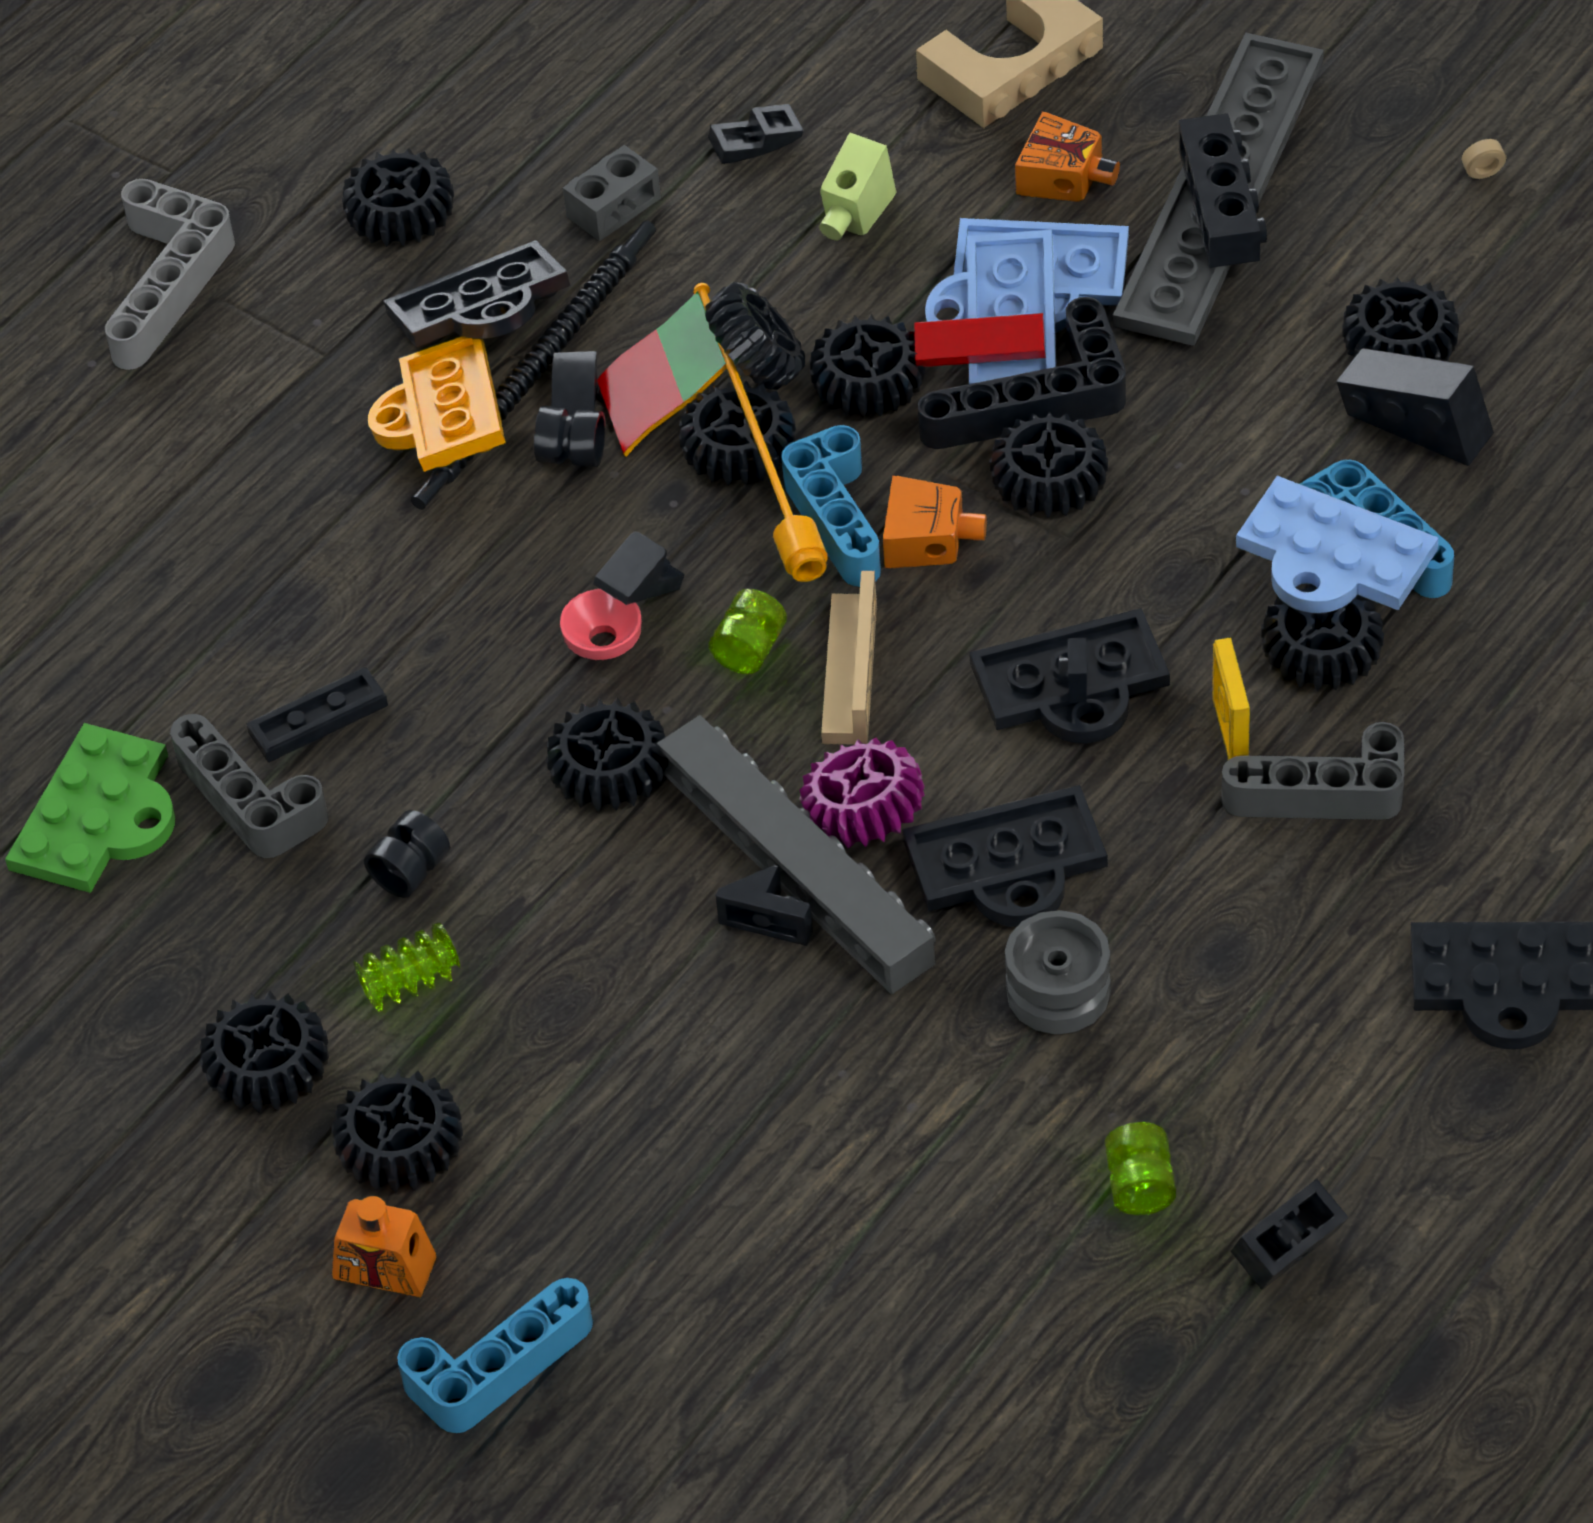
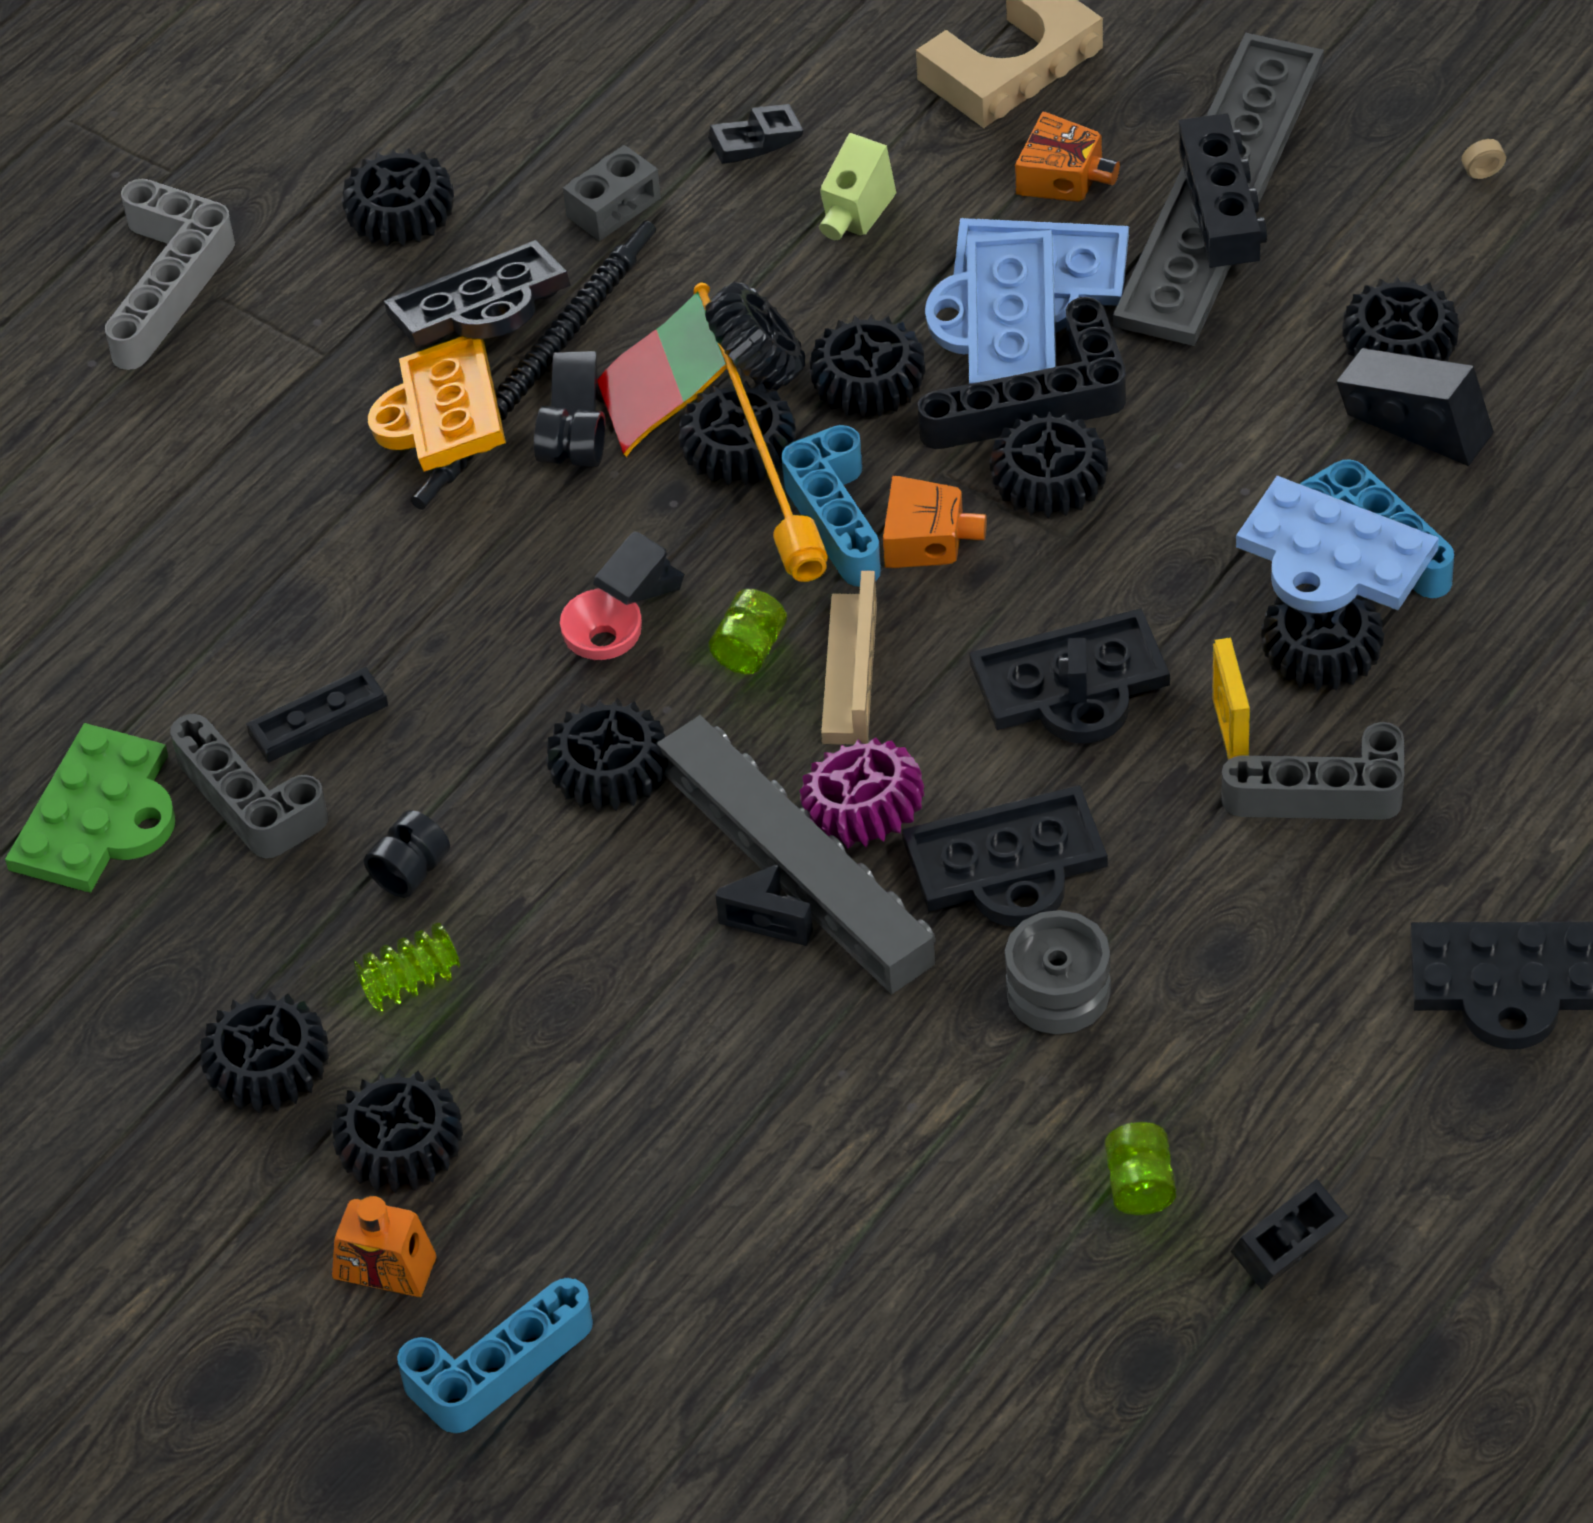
red tile [914,313,1046,367] -> none

